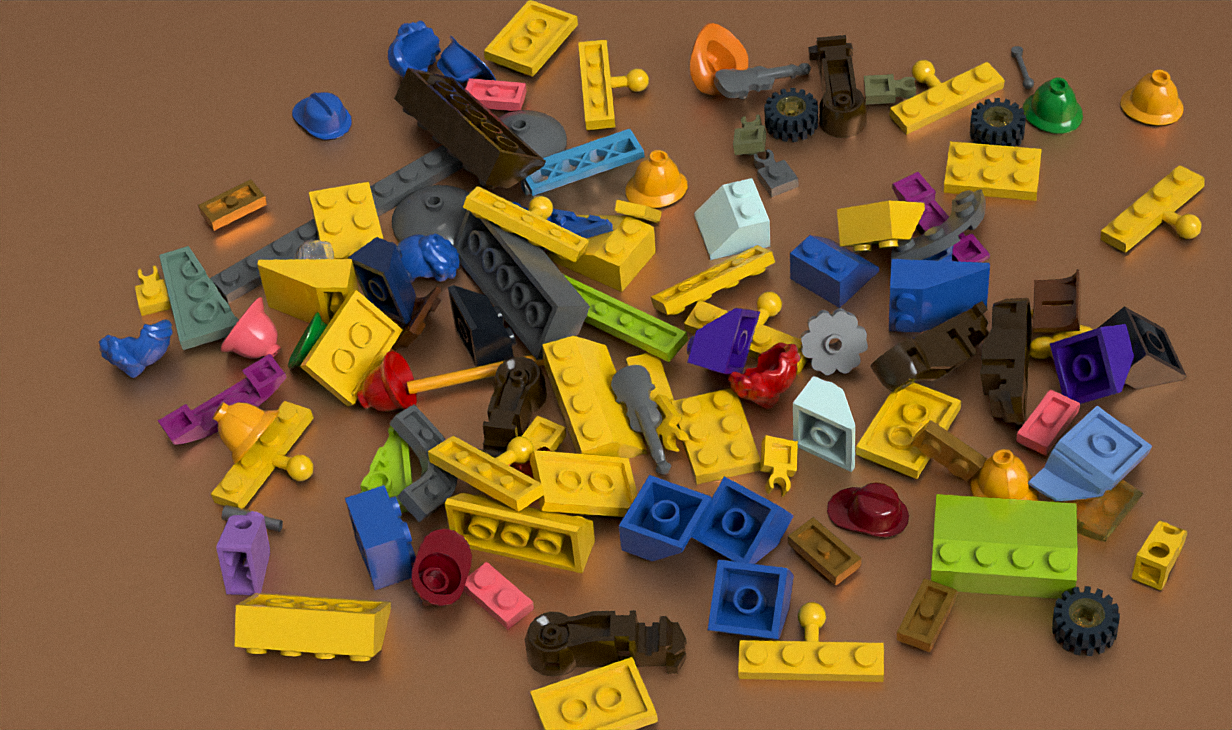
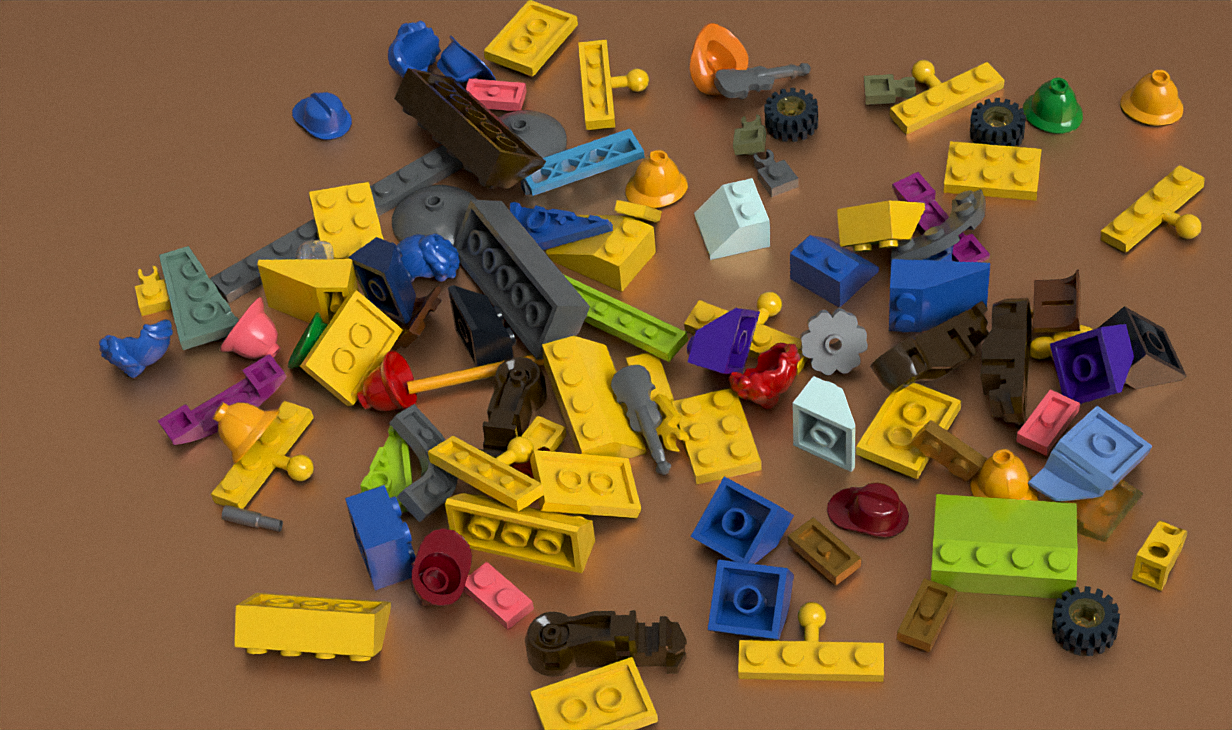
pearl gold plate [198,179,267,231] -> none
medium lavender torso [216,511,270,595] -> none
yellow plate [463,186,589,262] -> none
blue slope [619,475,712,562] -> none
yellow plate [650,245,775,315] -> none
yellow plate [760,435,798,497] -> none
dark brown piece [808,35,867,138] -> none
dark grey hinge [1011,46,1034,89] -> none

